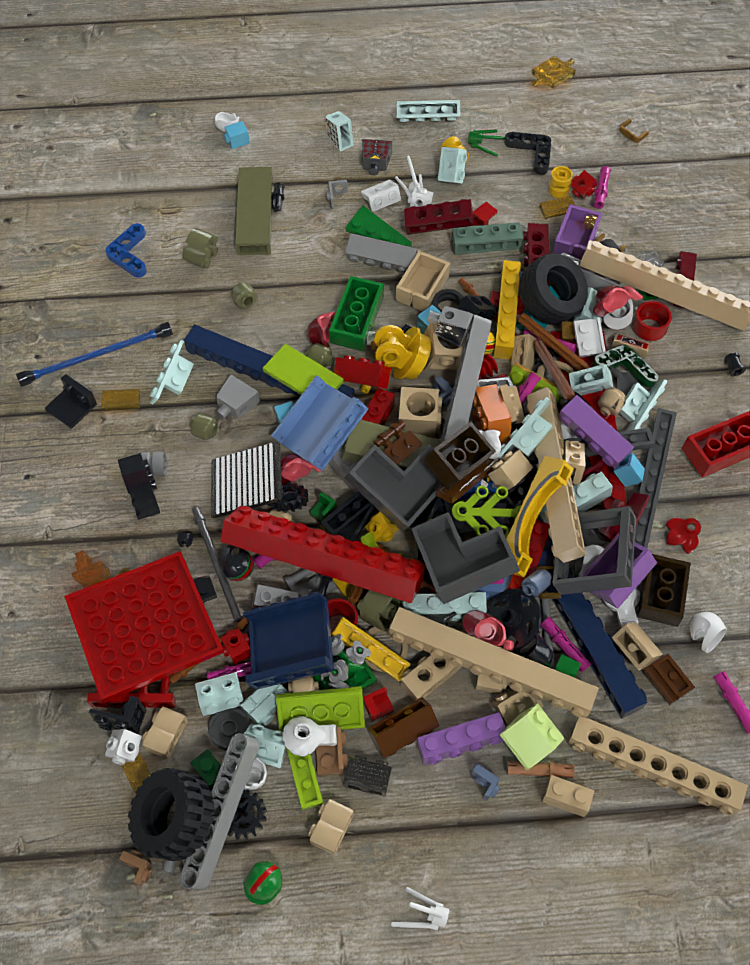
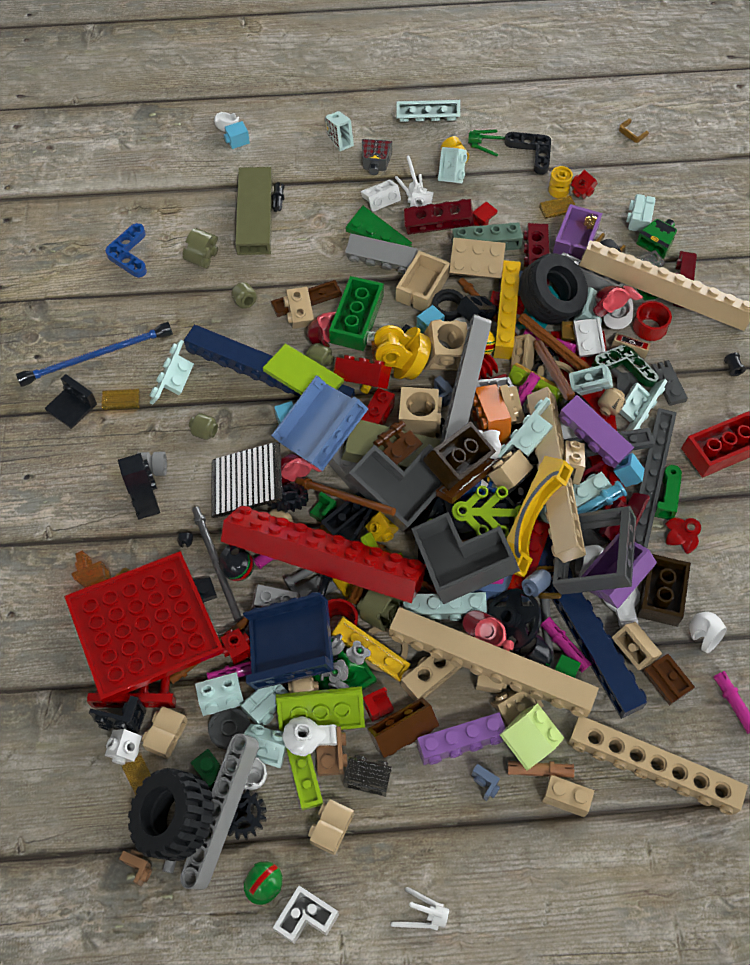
light grey torso [216,375,260,420] -> none
light grey bracket [326,180,348,209] -> none
pearl dark grey bar [424,611,457,626] -> none
light grey torso [427,306,473,347] -> none
clear yellow plate [532,56,576,88] -> none
dark pink pin [593,166,611,209] -> none
none -> reddish brown tile [271,280,342,318]
none -> white brick [273,886,339,944]
none -> tan brick [283,287,314,329]
none -> dark orange bar [295,477,396,516]
none -> tan brick [449,238,506,280]
none -> medium azure pin [577,481,627,514]
none -> light aqua brick [626,194,656,232]
none -> green torso [636,219,677,259]
none -> dark grey hinge [651,360,688,406]
none -> green leg [654,465,682,520]

